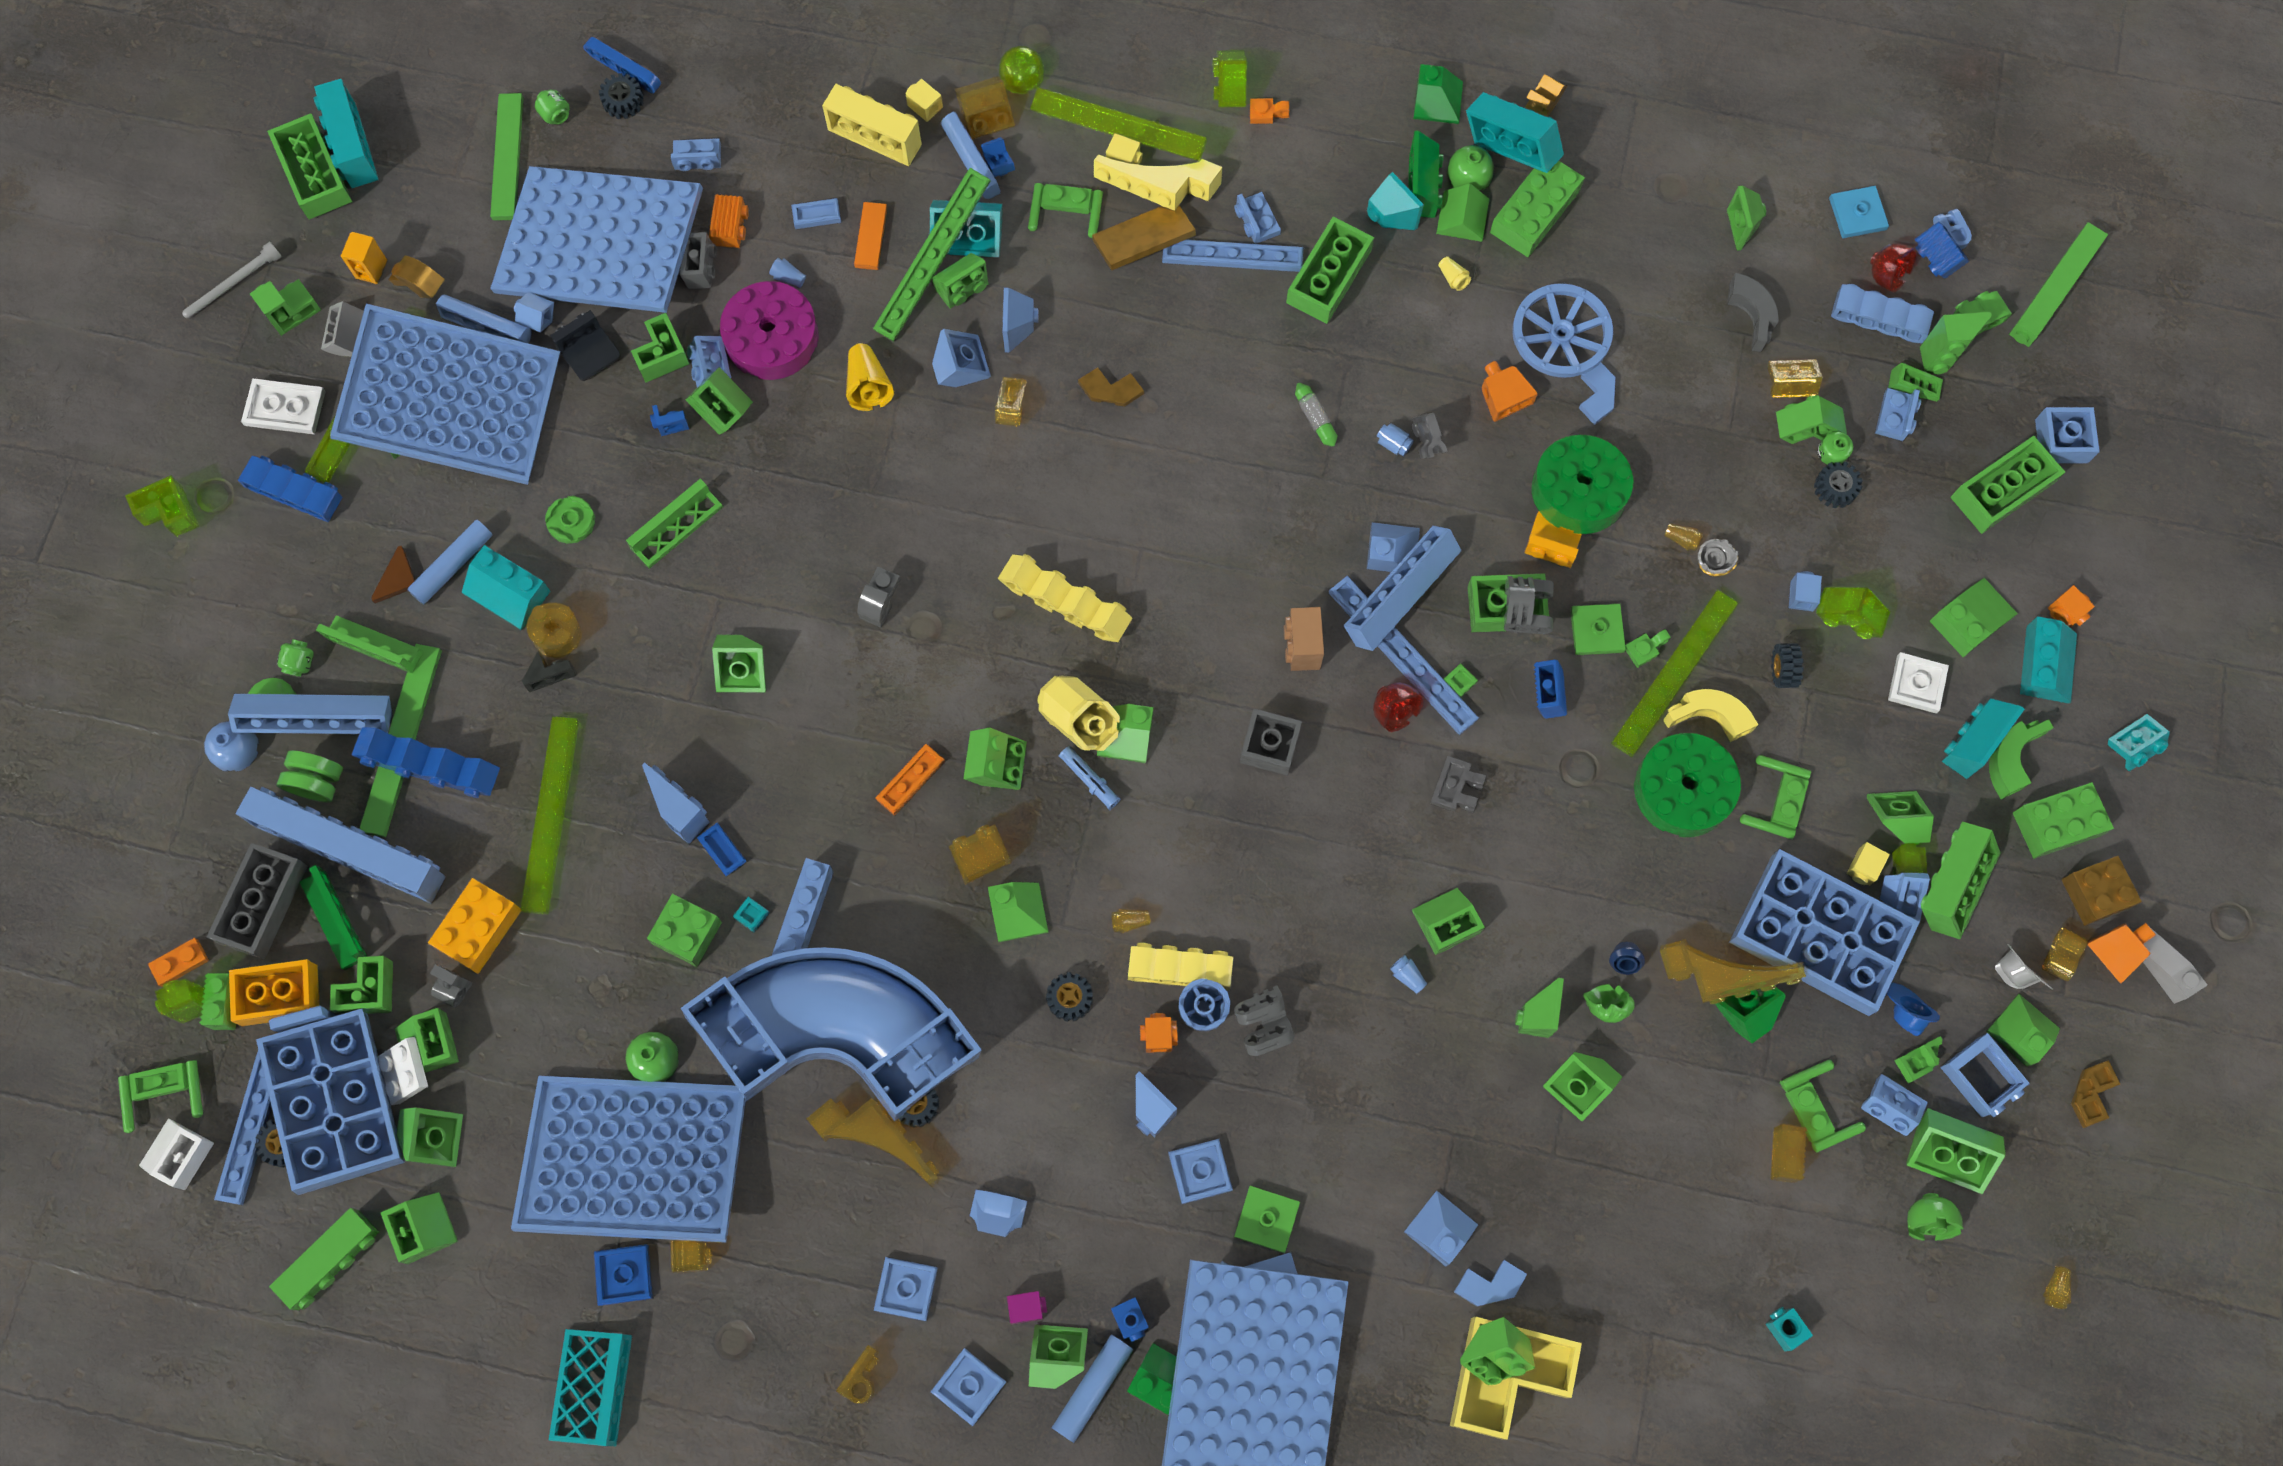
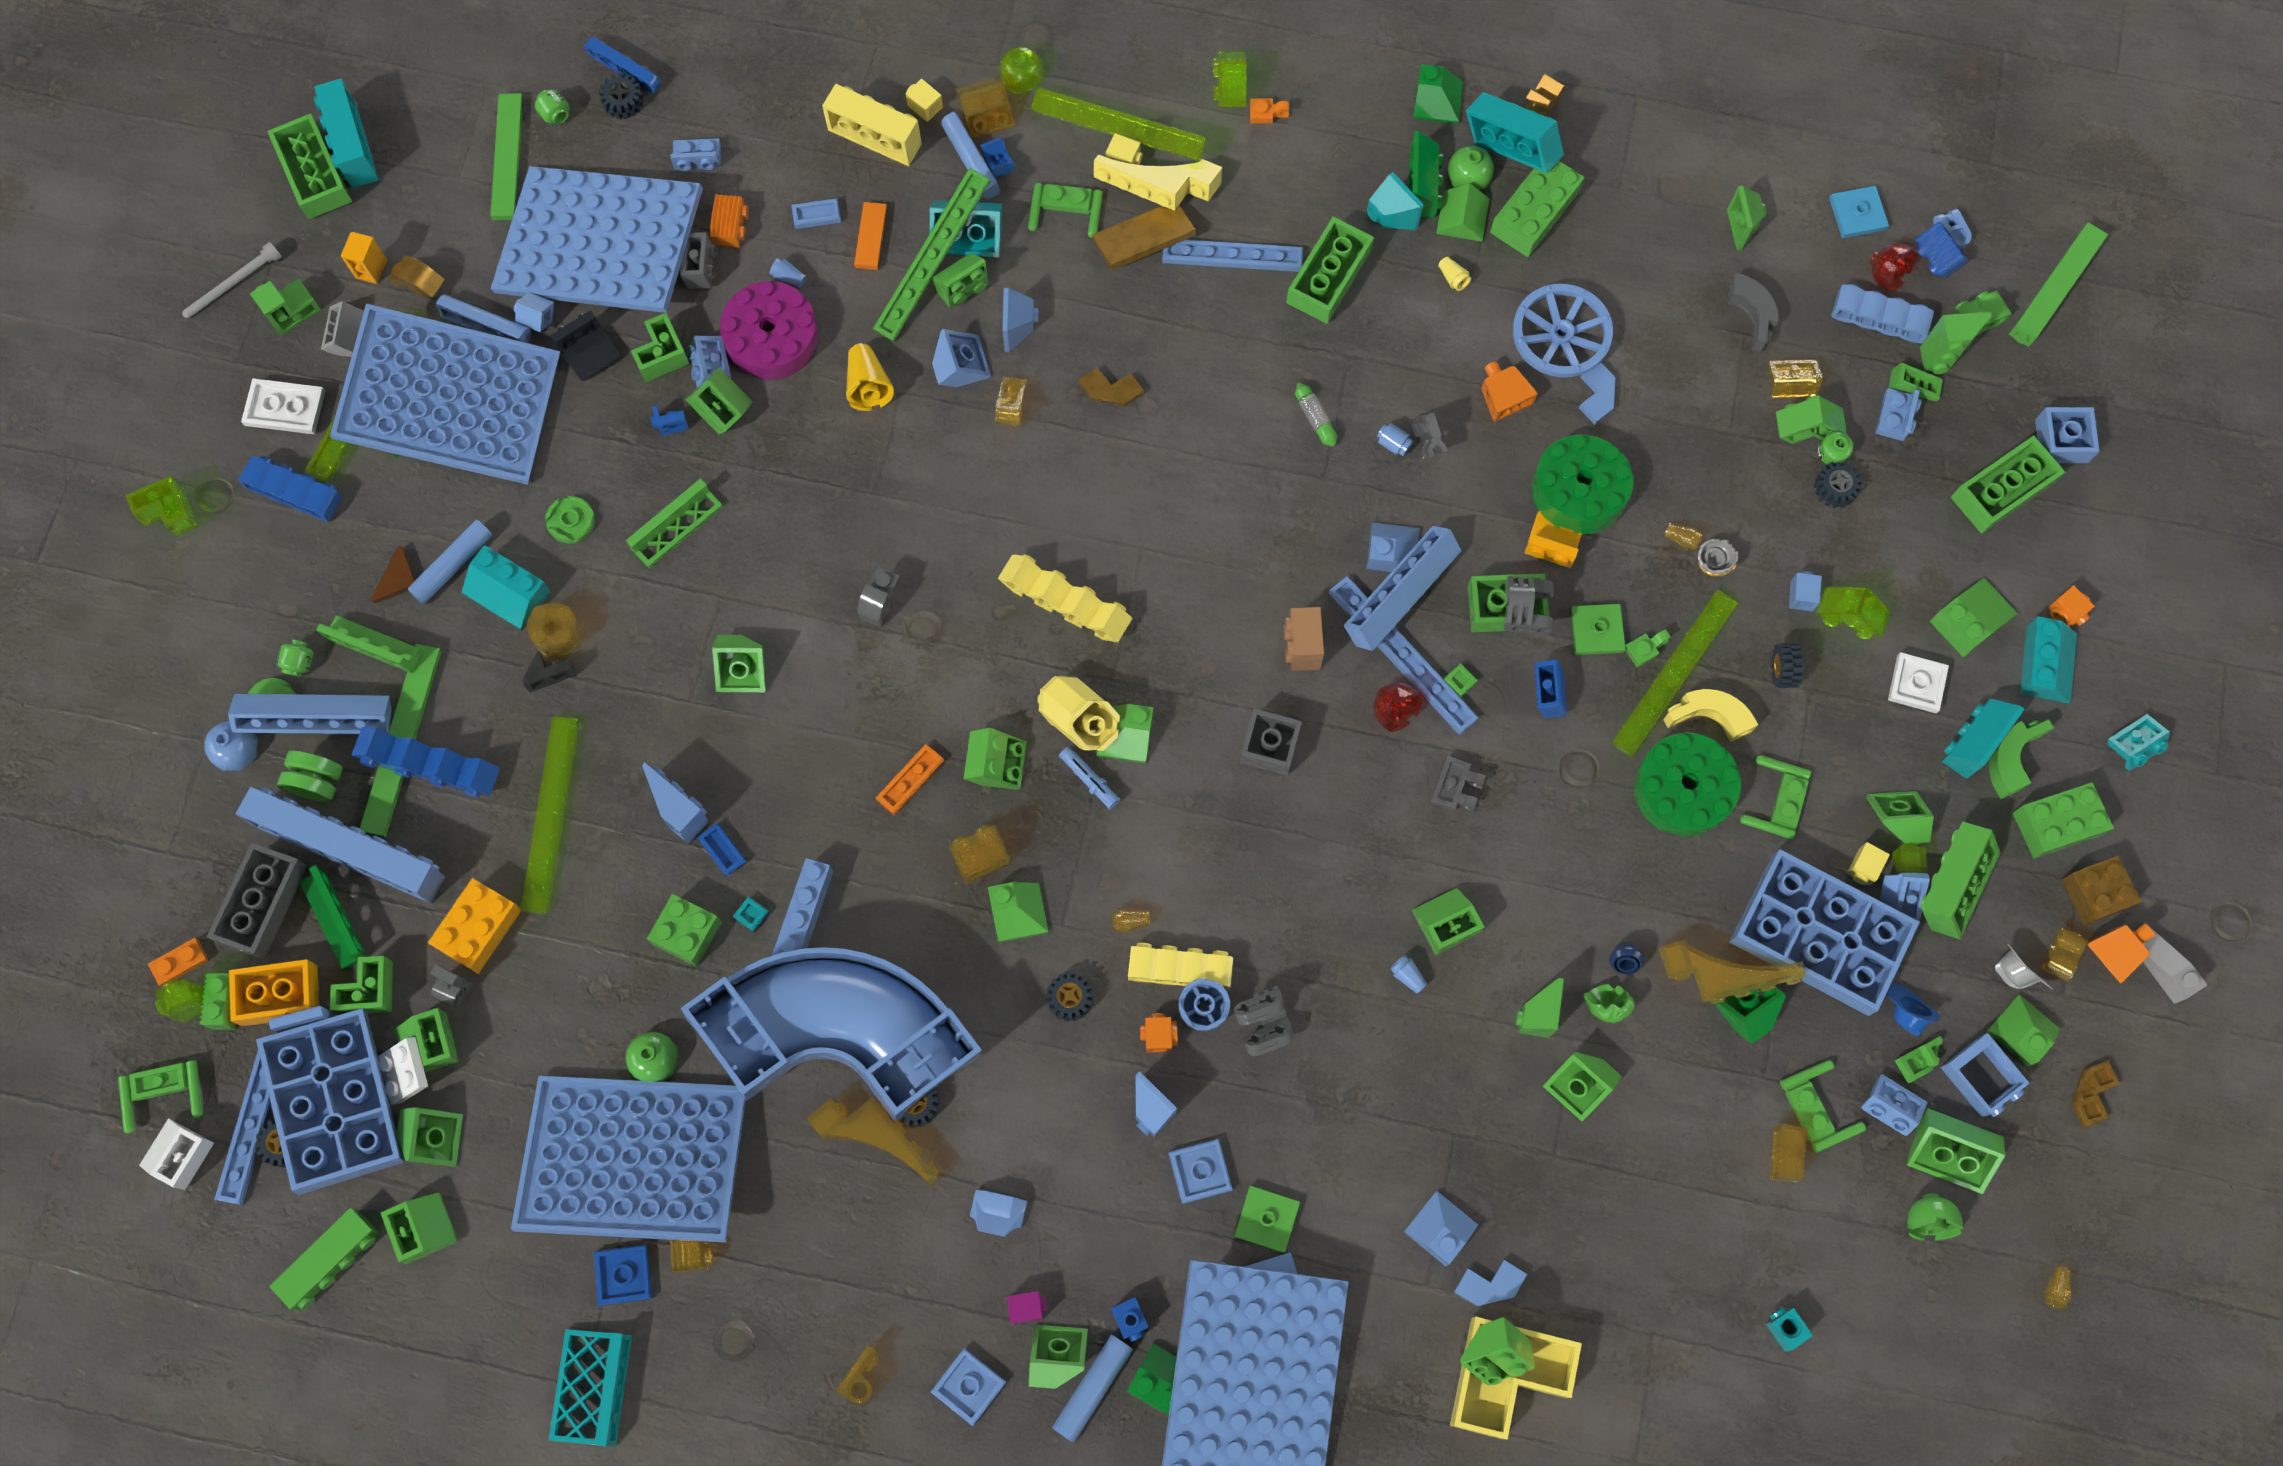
medium blue tile [874,1257,938,1321] -> none
medium blue bracket [1234,192,1281,244] -> none

